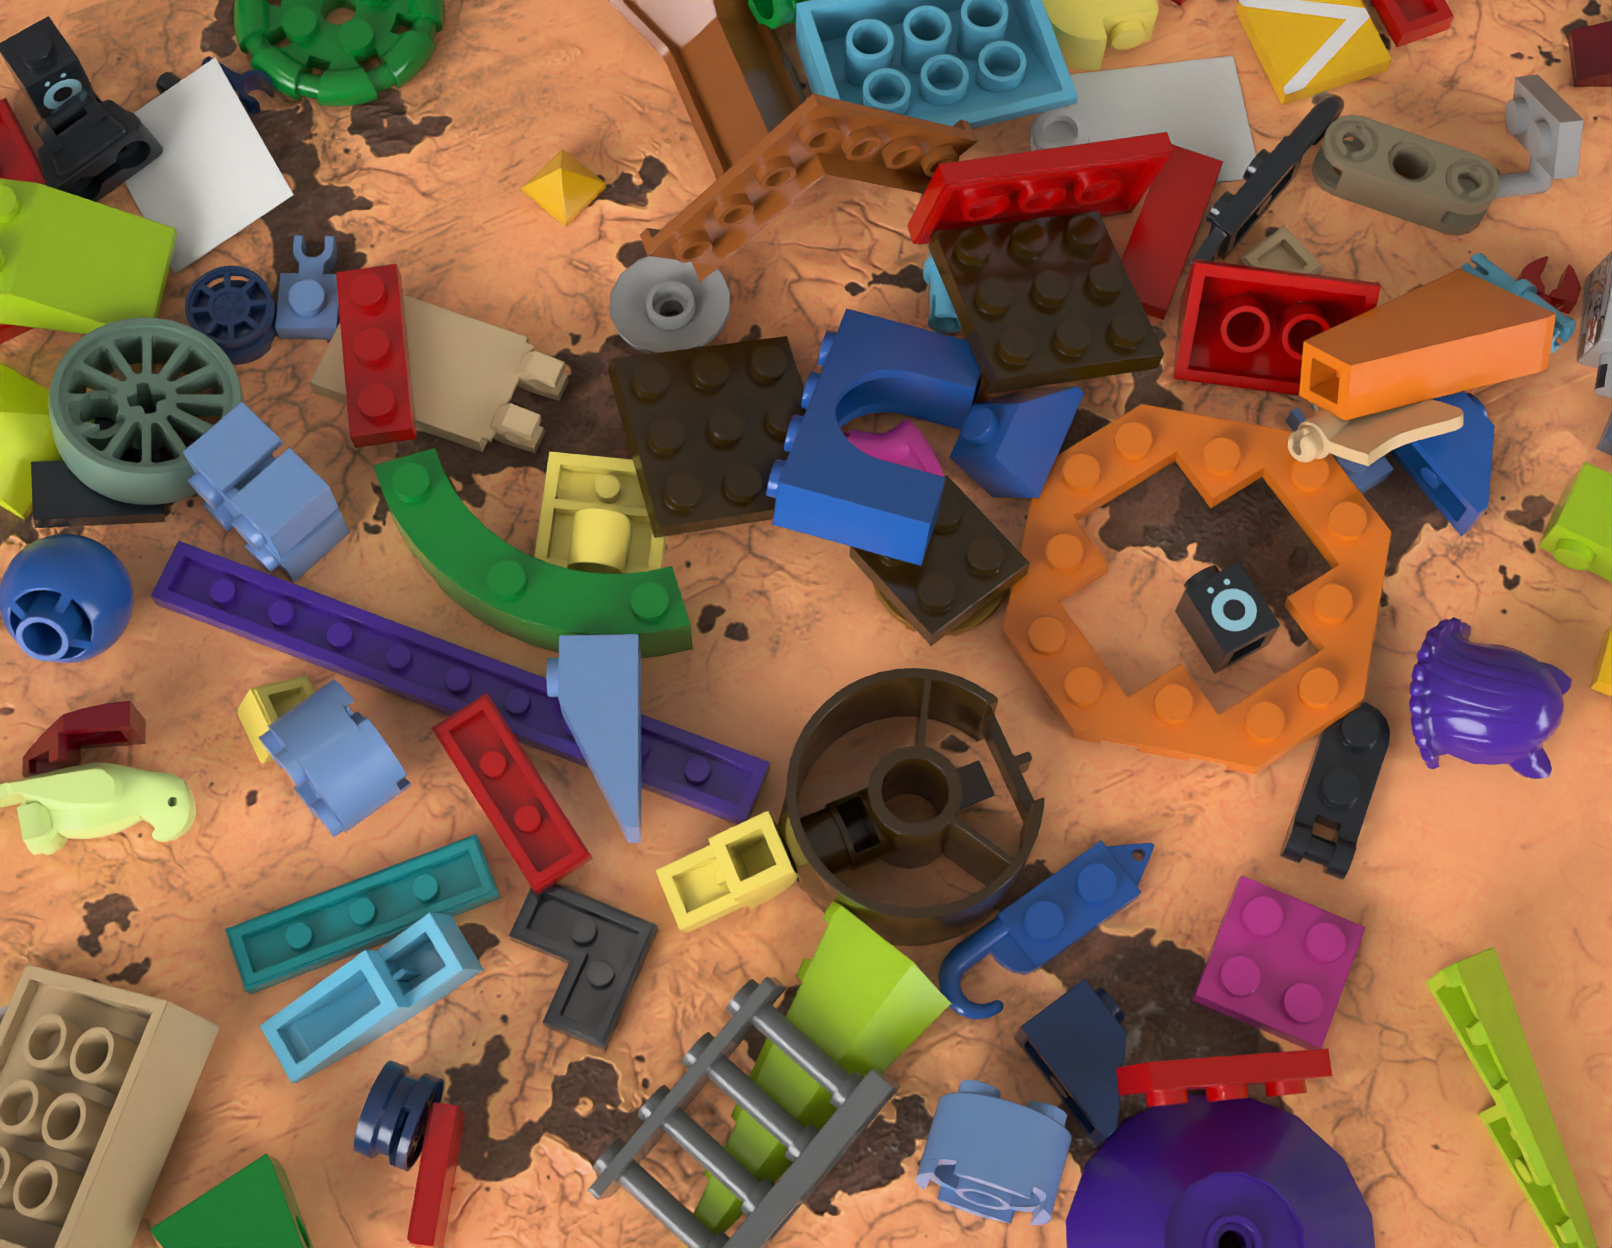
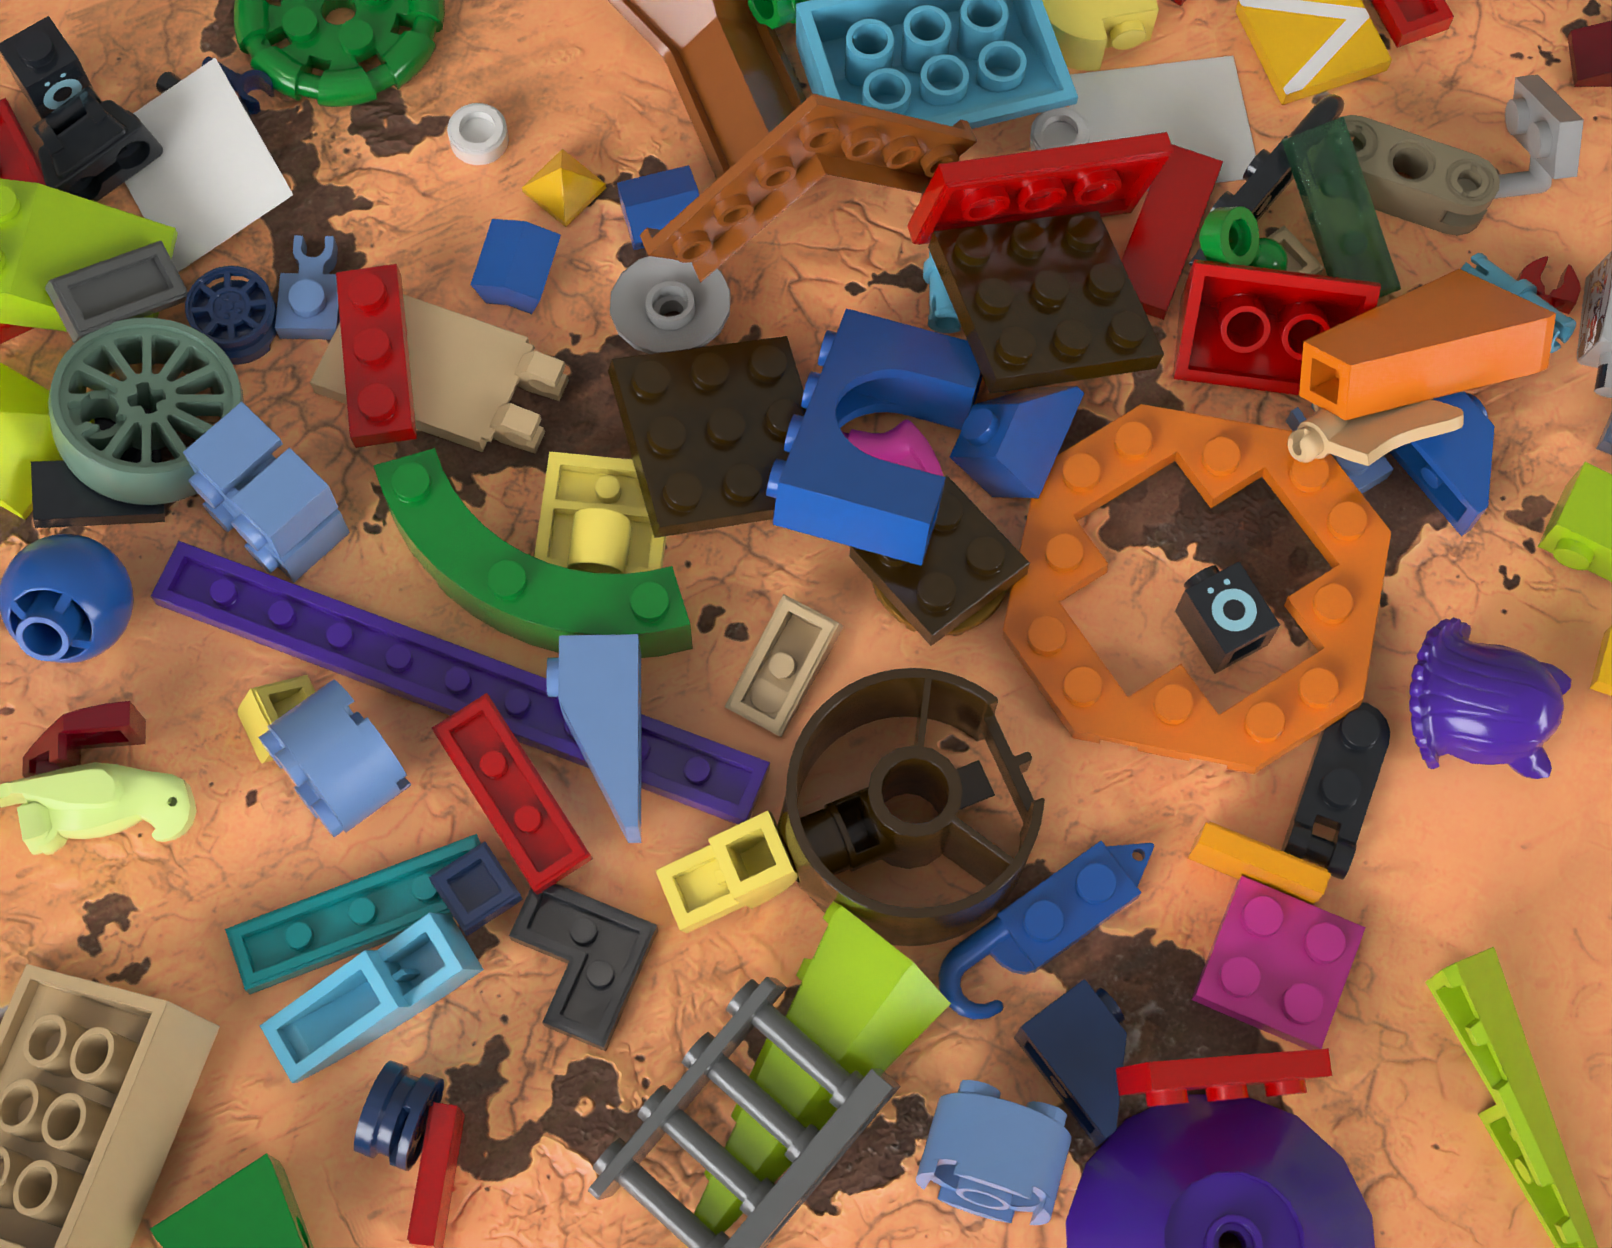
none -> dark grey tile [45,241,188,343]
none -> dark blue tile [429,841,523,937]
none -> white tile [447,103,509,165]
none -> blue piece [470,219,561,314]
none -> blue piece [617,165,699,250]
none -> tan slope [725,594,844,737]
none -> light orange tile [1187,821,1331,905]
none -> green plate [1199,206,1288,271]
none -> clear green tile [1281,117,1401,298]

